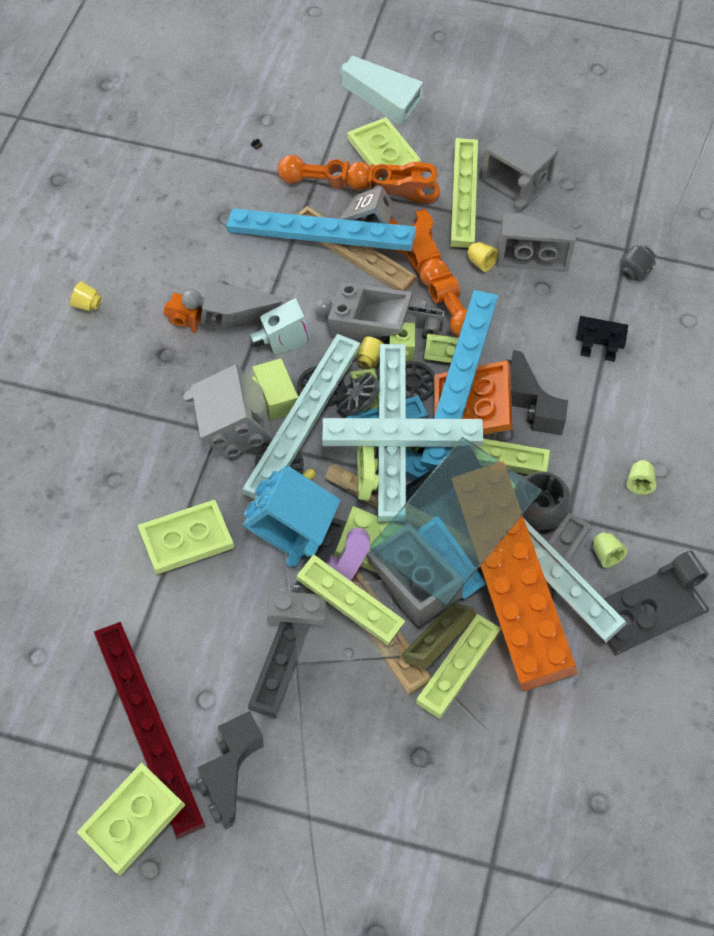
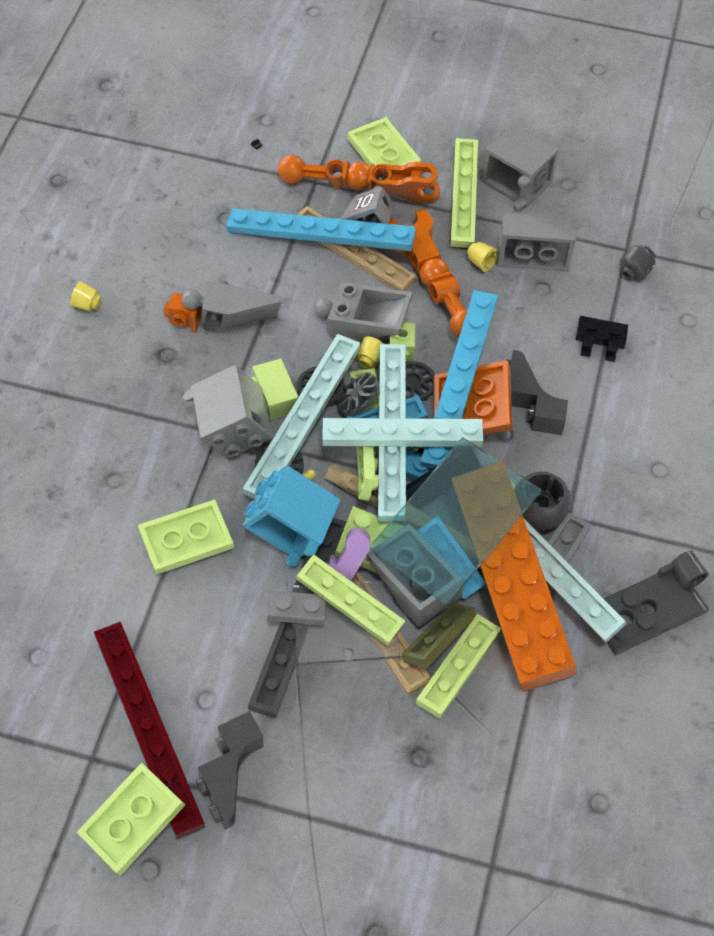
light aqua torso [250,298,312,354] -> none
light aqua slope [340,56,423,126] -> none
light grey hips [404,299,445,337] -> none
yellowish green plate [424,333,459,363] -> none
yellowish green plate [471,439,550,474] -> none
yellowish green hat [593,532,628,568] -> none
yellowish green hat [626,460,657,495] -> none

